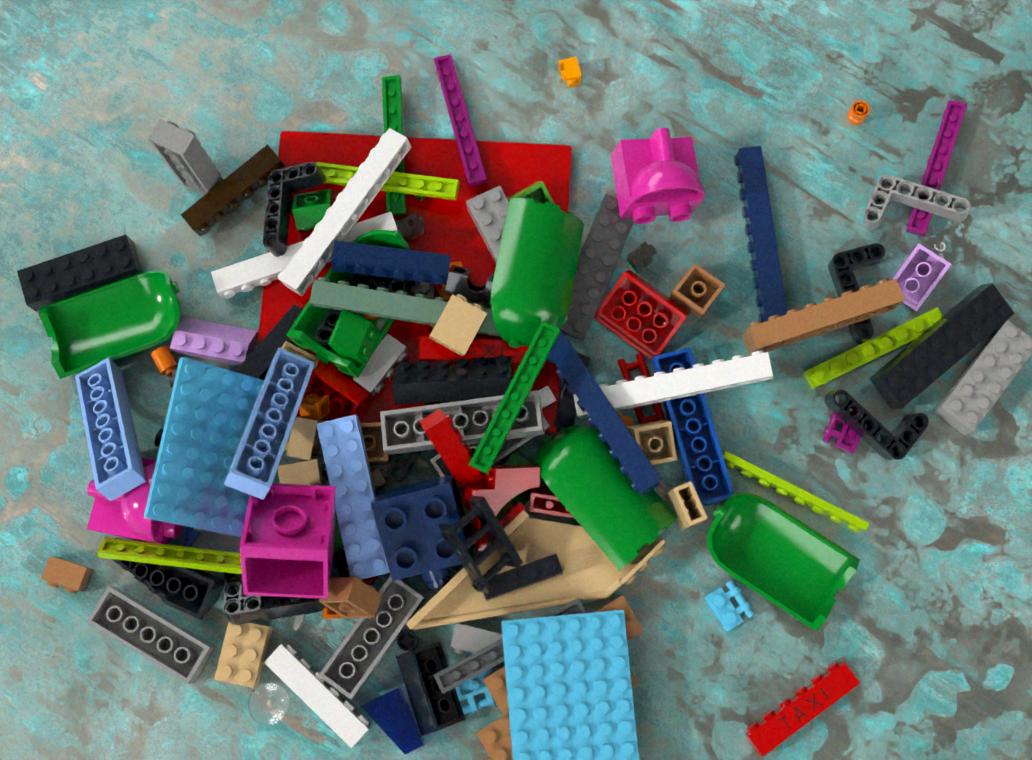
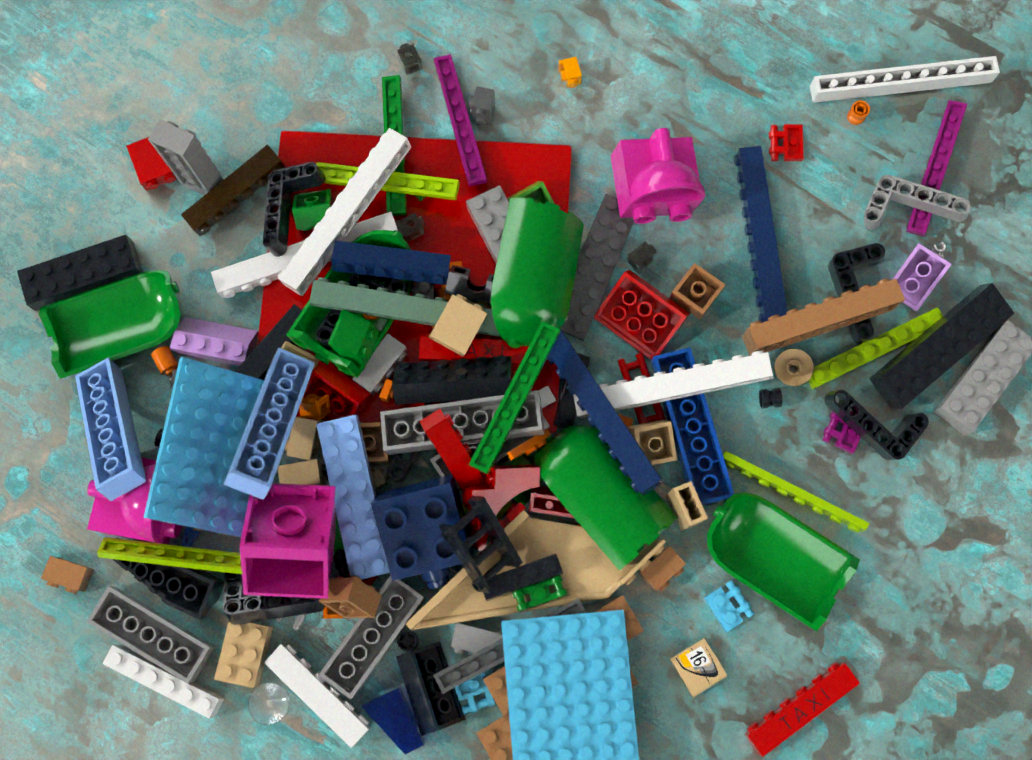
none -> white brick [102,645,225,718]
none -> red brick [126,137,177,191]
none -> orange plate [379,379,394,403]
none -> clear smoke brick [397,43,423,75]
none -> dark grey brick [469,86,495,126]
none -> orange wing [507,429,551,460]
none -> green plate [512,575,568,612]
none -> medium nougat brick [639,546,686,591]
none -> slope [670,638,727,698]
none -> black wheel [759,388,783,409]
none -> red plate [769,124,804,162]
none -> tan dish [774,349,814,386]
none -> white brick [810,56,1000,103]

